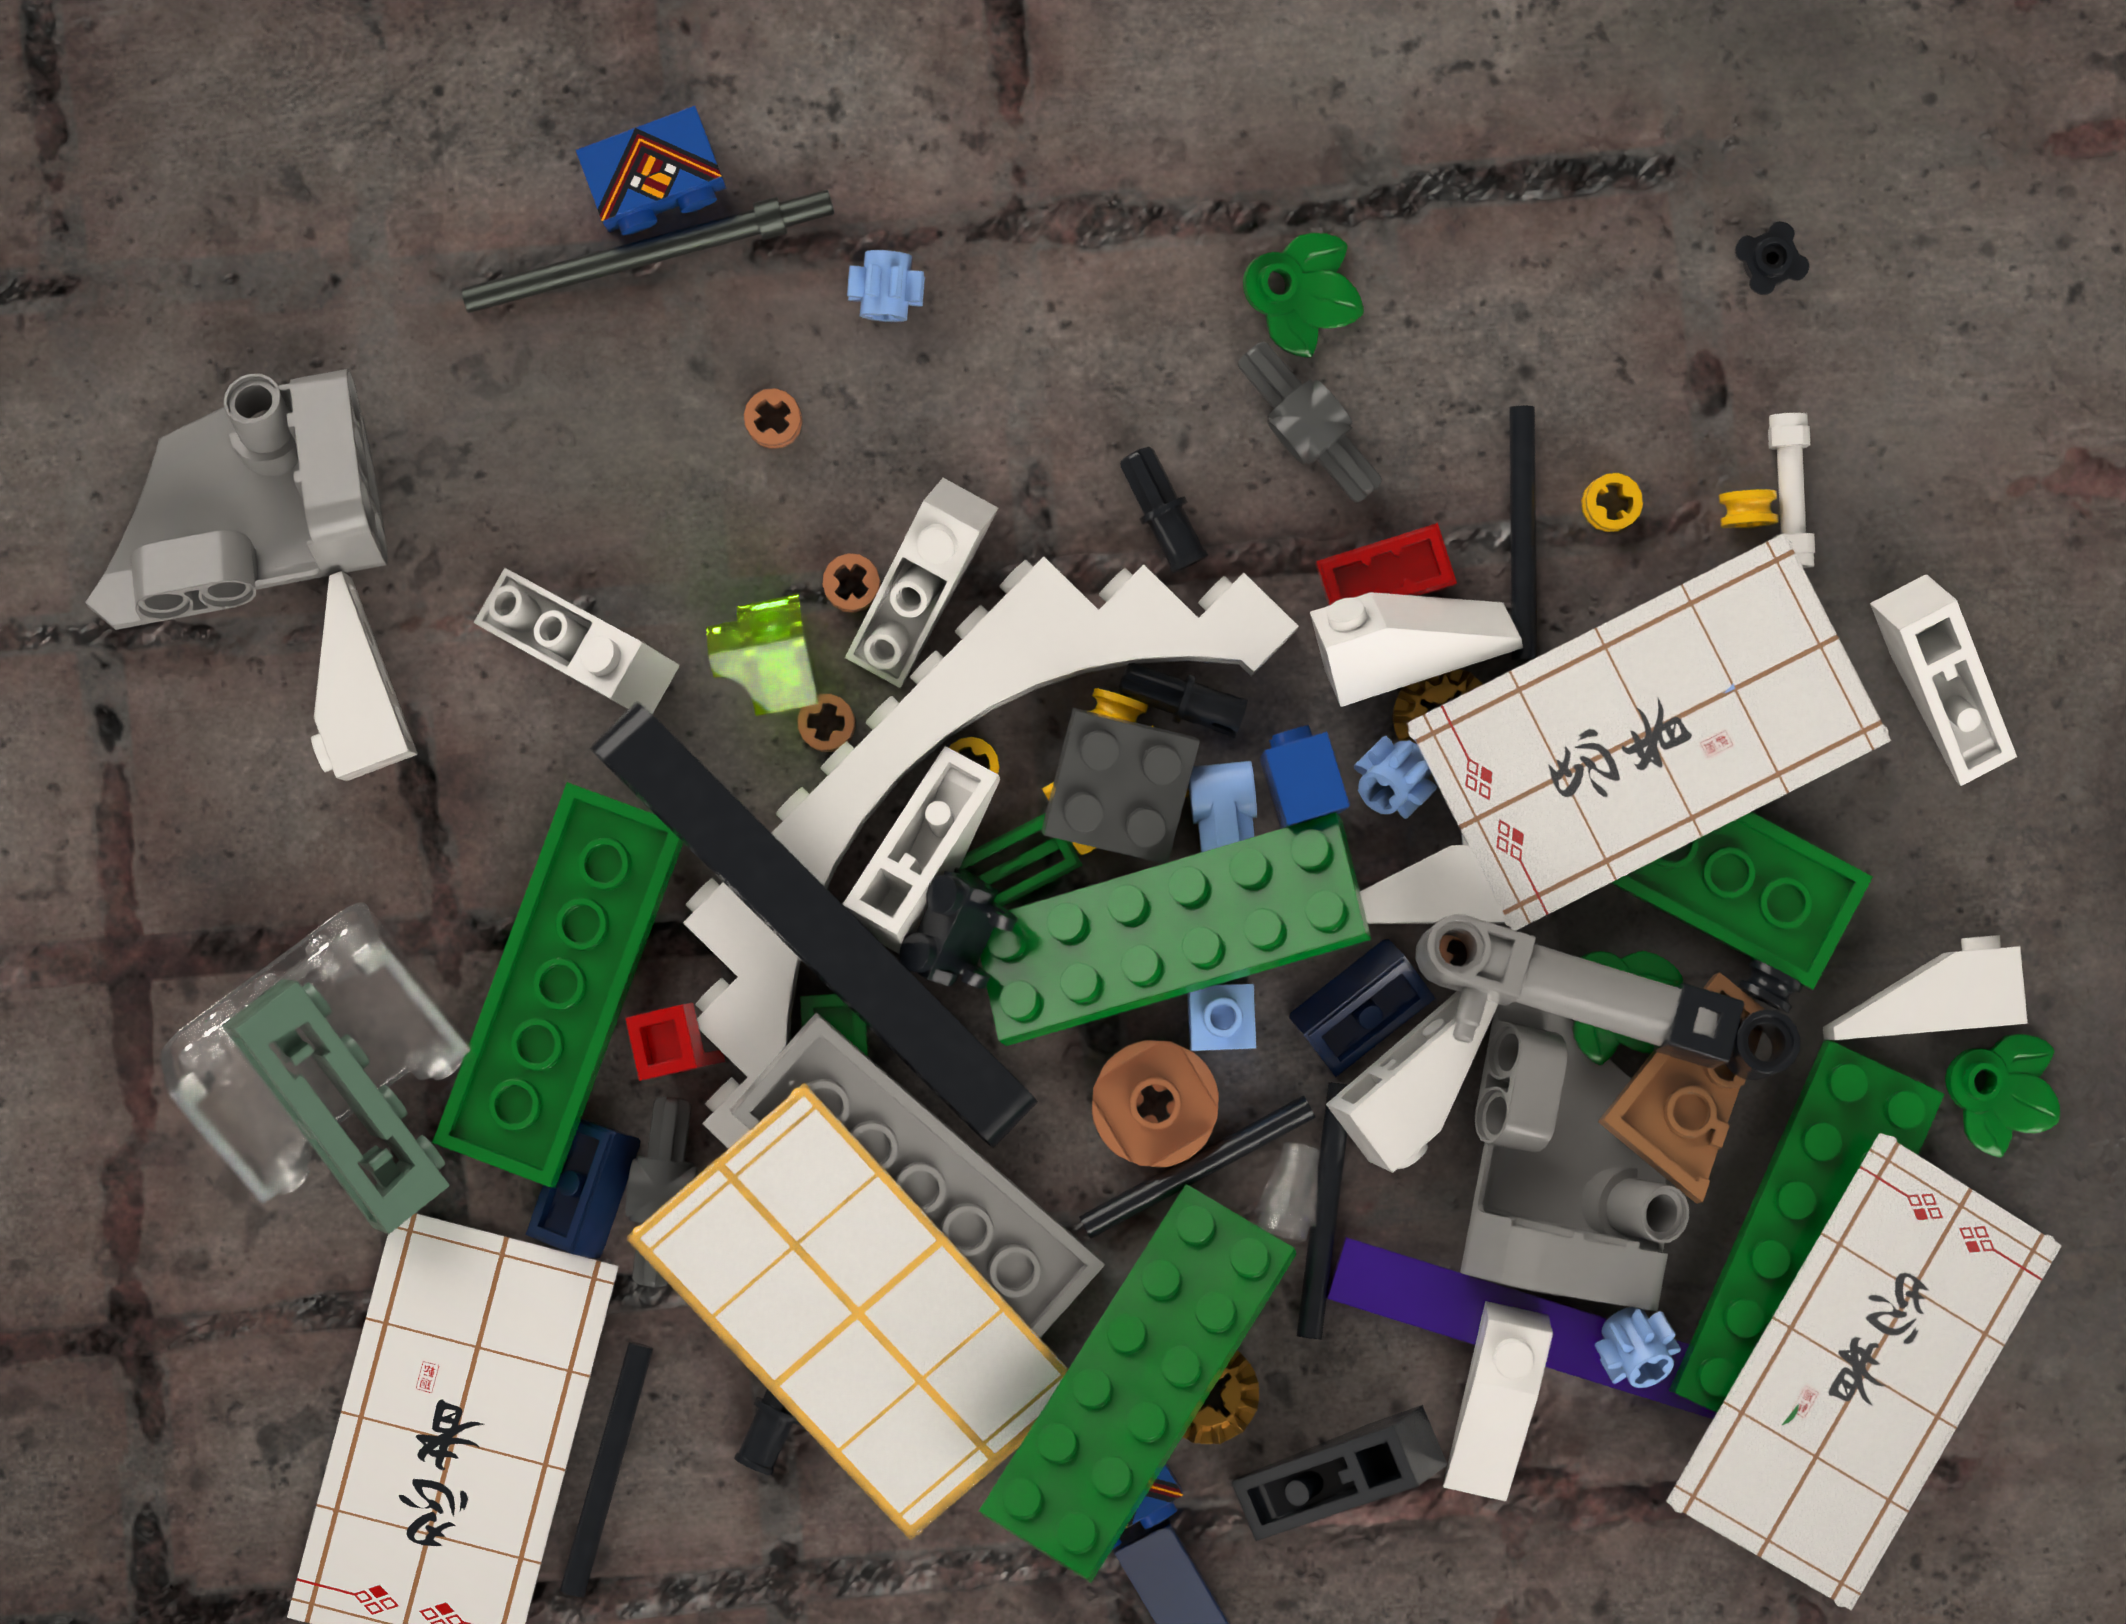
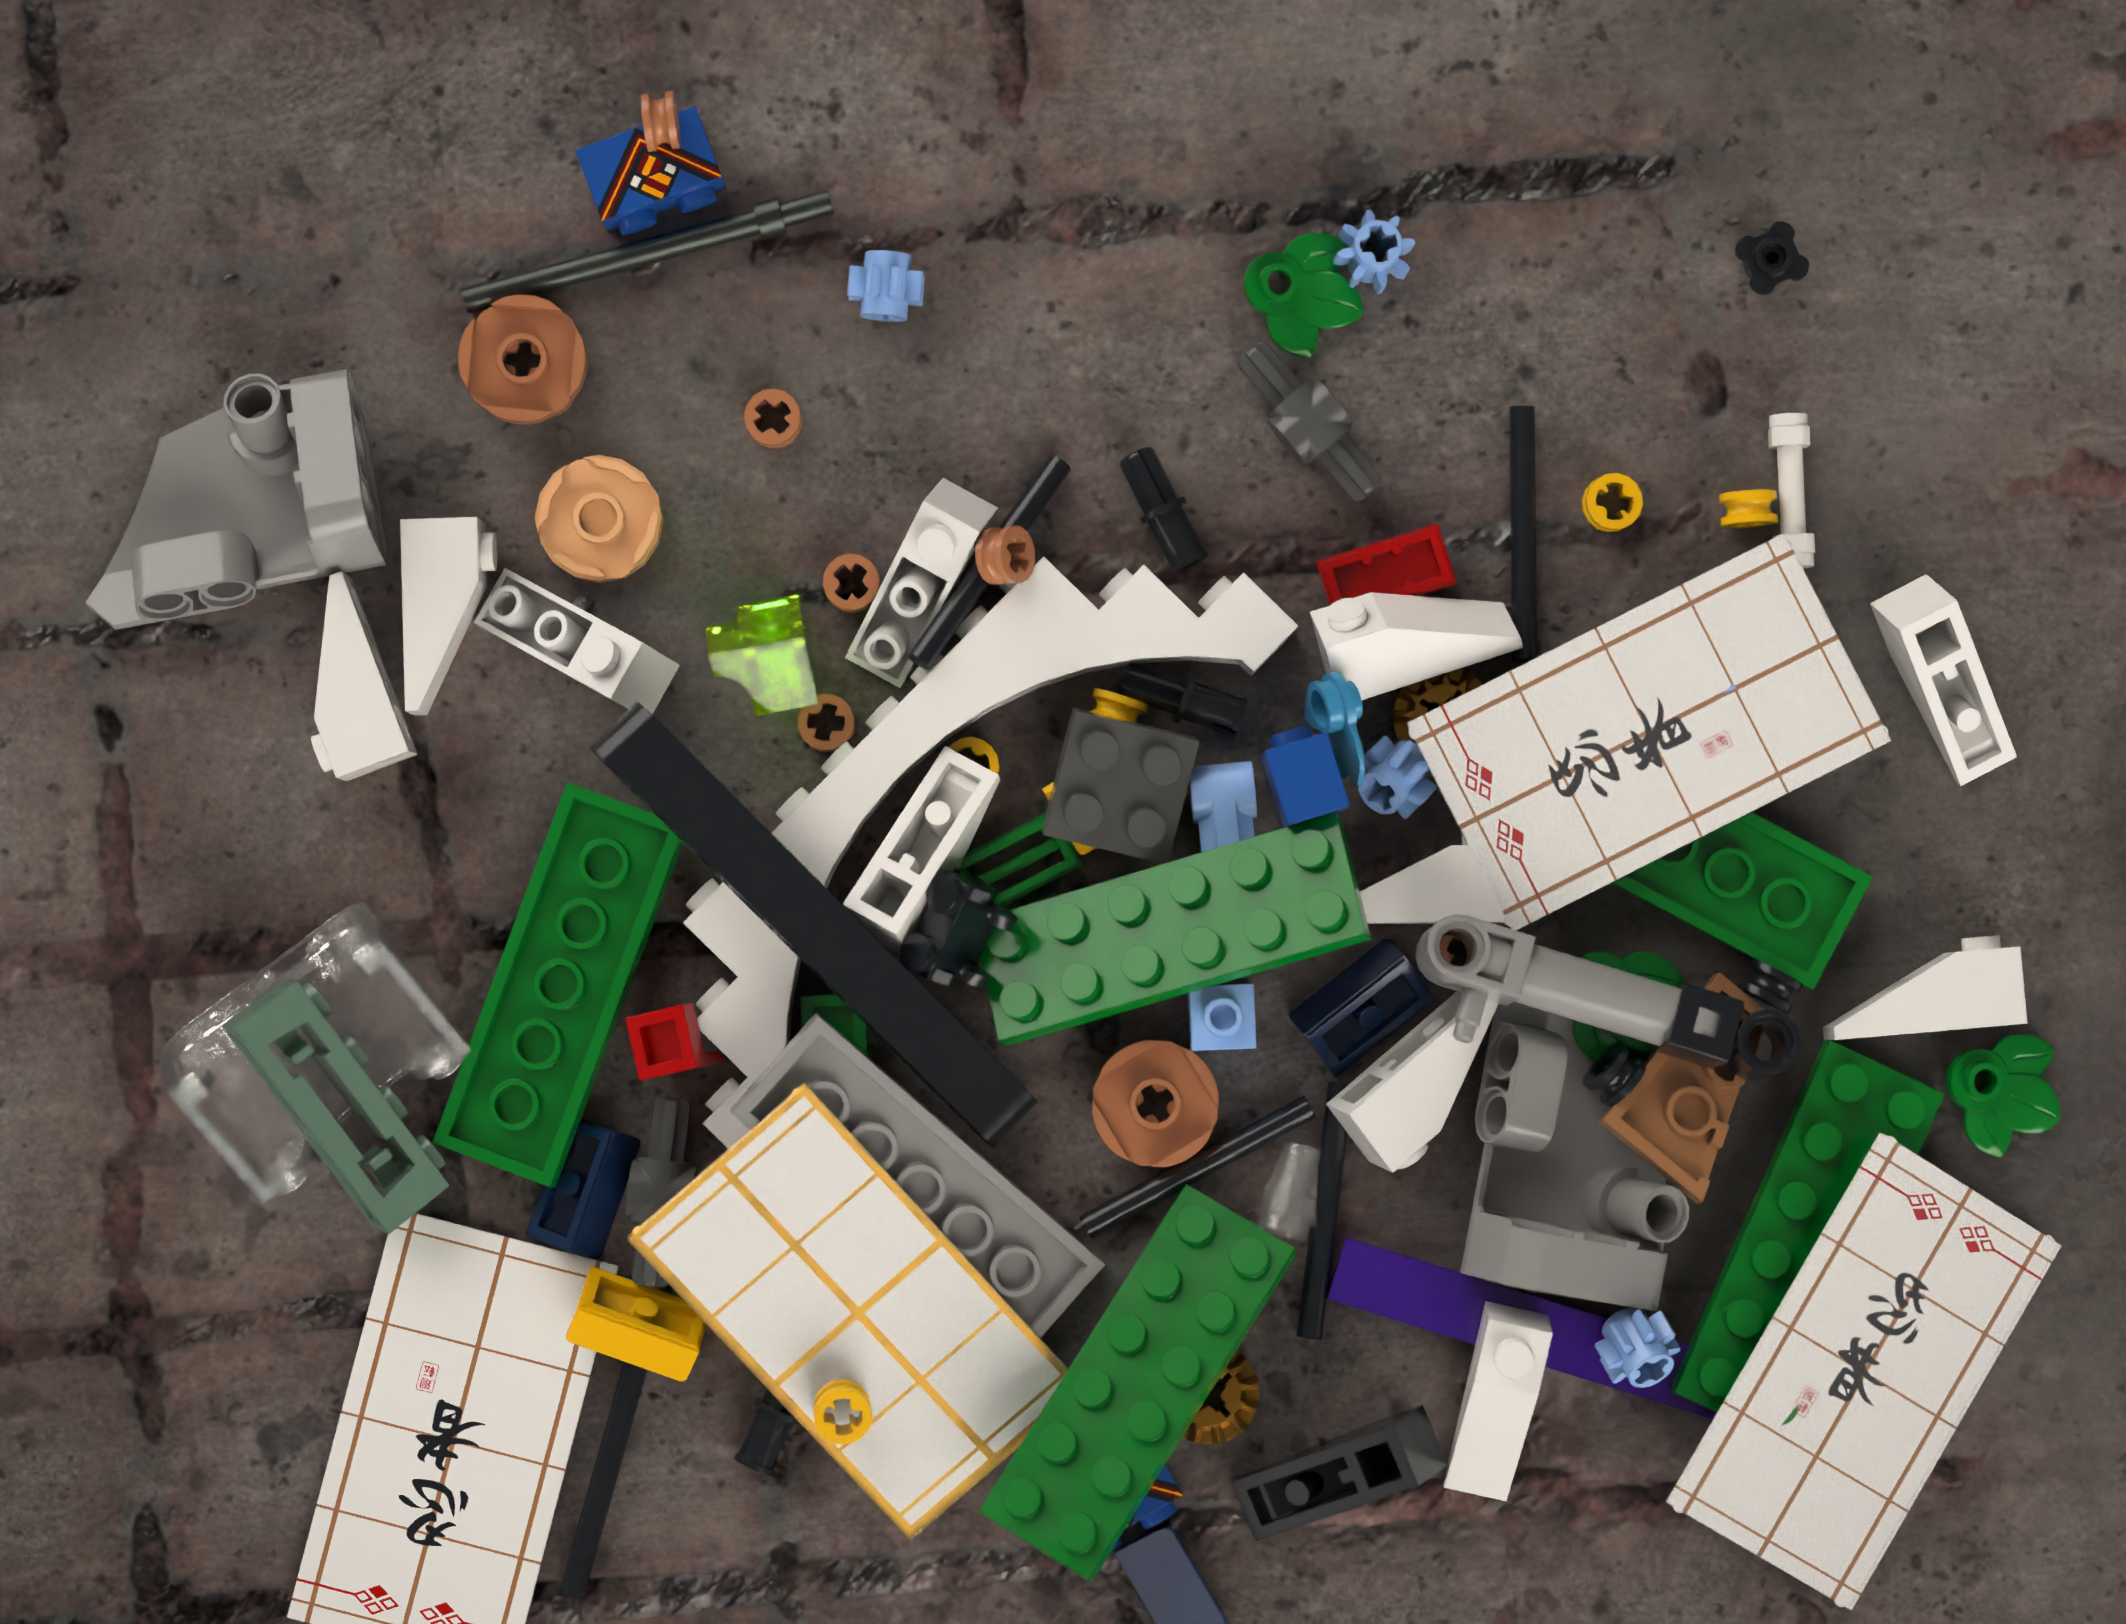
none -> white slope [400,517,497,716]
none -> nougat plate [458,295,588,425]
none -> light nougat tile [535,455,664,583]
none -> yellow slope [566,1266,708,1381]
none -> nougat bush [641,90,681,152]
none -> yellow bush [813,1379,872,1445]
none -> black bar [908,455,1071,670]
none -> nougat bush [975,526,1035,585]
none -> dark azure plate [1304,672,1366,785]
none -> light blue gear [1333,210,1415,294]
none -> black bush [1583,1042,1646,1107]

